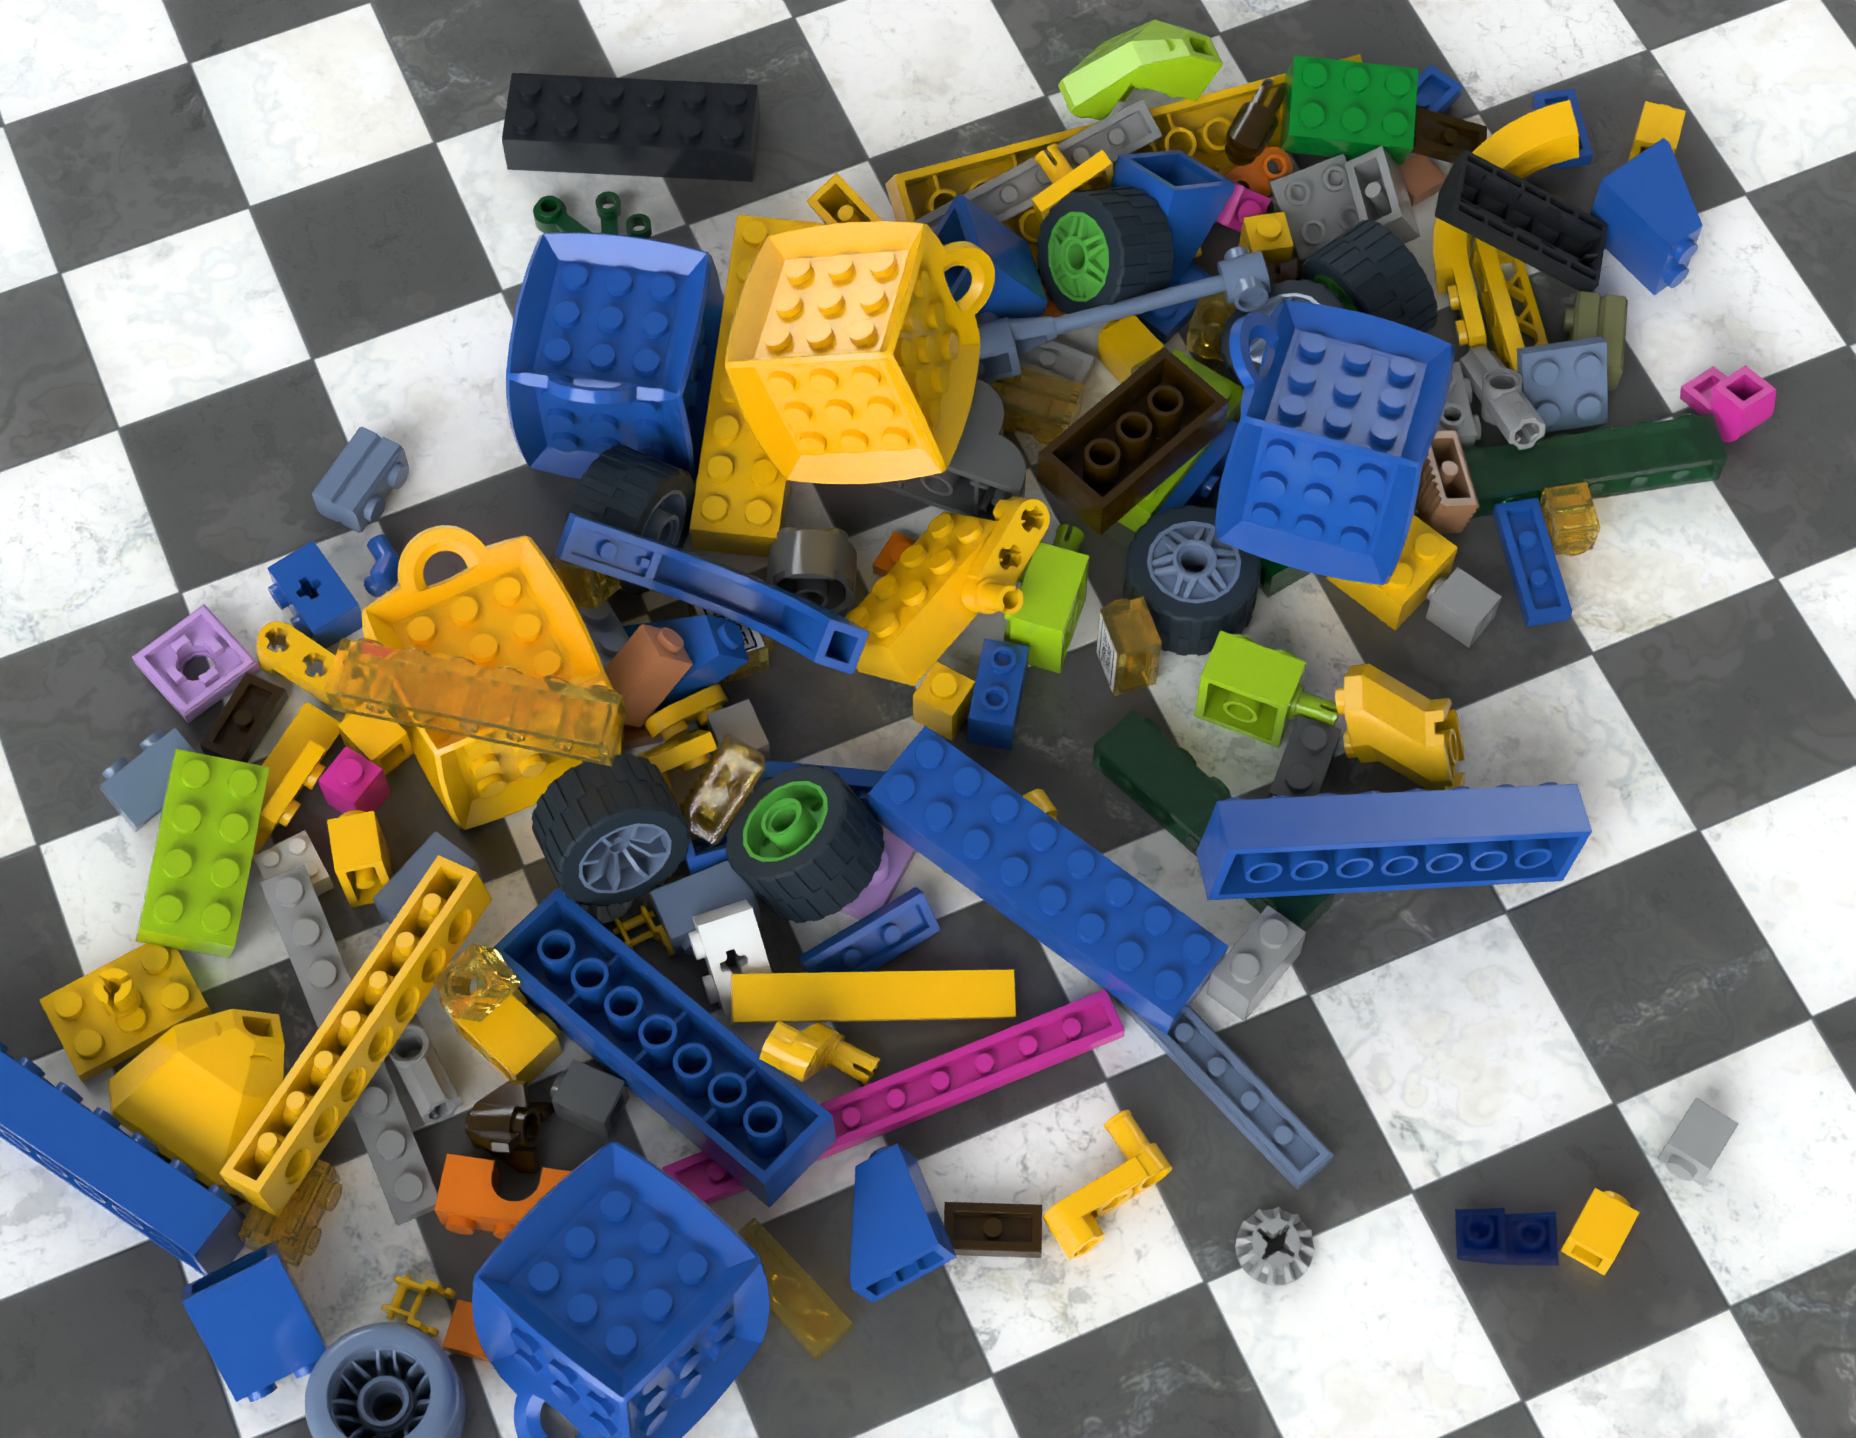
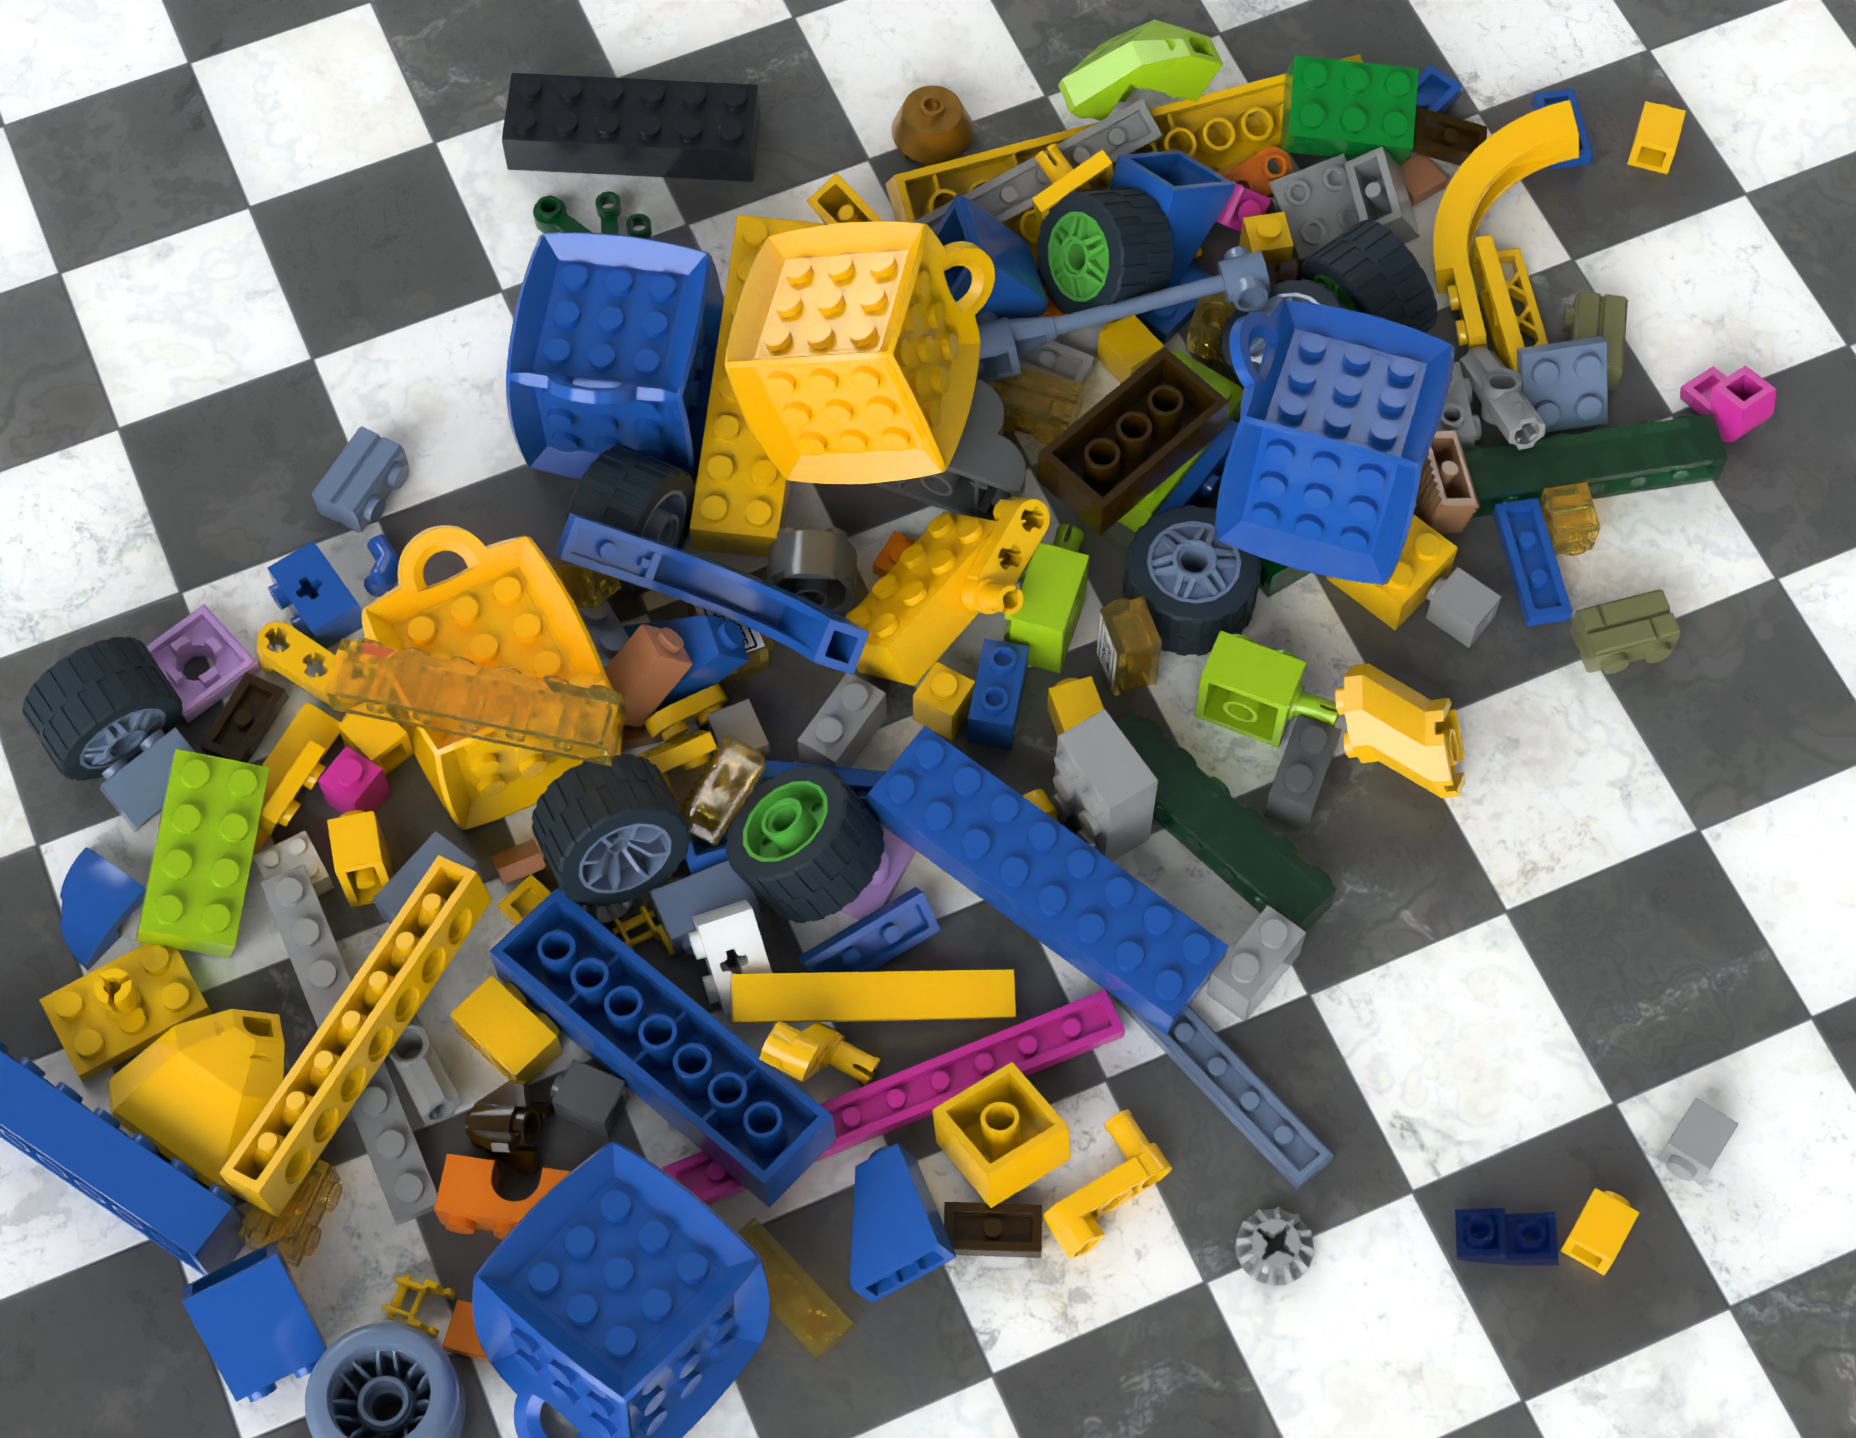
clear yellow brick [432,943,522,1022] -> none
blue brick [1196,782,1592,901] -> none
dark brown arm [1225,79,1287,166] -> none
black piece [1435,149,1607,292] -> none
blue slope [1590,138,1703,295] -> none
none -> black wheel [22,636,183,781]
none -> blue brick [59,847,146,971]
none -> nougat tile [490,839,546,885]
none -> yellow plate [497,874,551,926]
none -> light grey brick [797,673,887,768]
none -> pearl gold cone [892,85,974,167]
none -> yellow brick [932,1062,1071,1208]
none -> yellow brick [1047,676,1104,736]
none -> light grey brick [1051,709,1158,861]
none -> olive brick [1570,589,1680,674]

